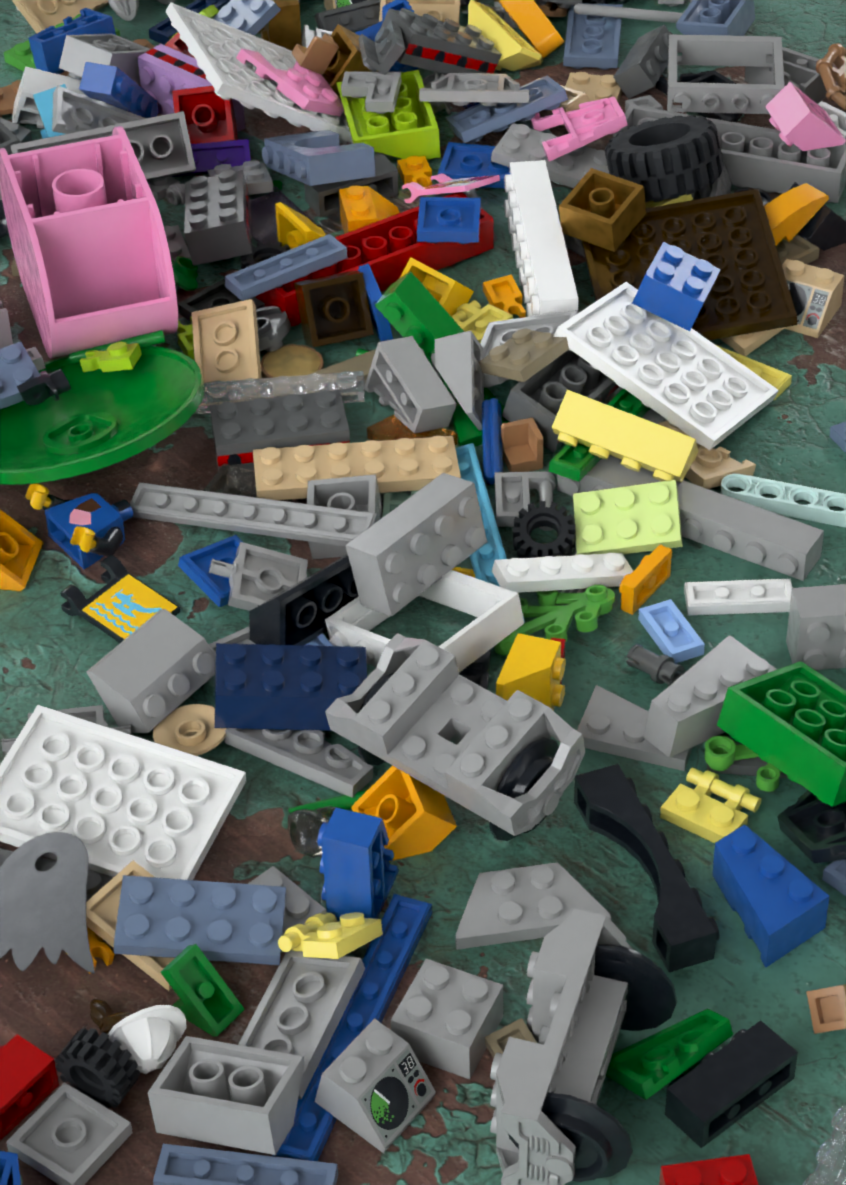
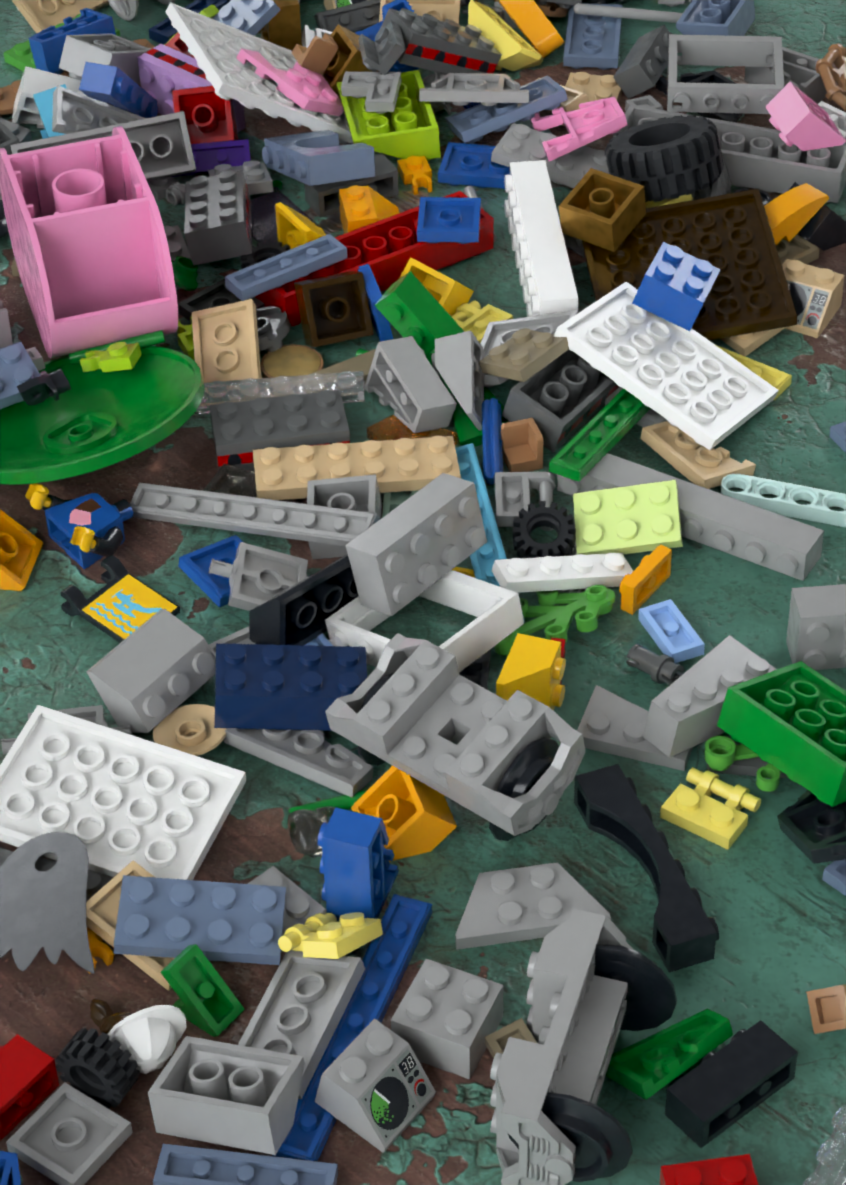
bright pink flag [402,174,500,203] -> none
light orange plate [483,274,526,318] -> none
light yellow slope [552,390,698,483] -> none
white tile [684,579,793,616] -> none
blue wedge [712,824,830,967] -> none

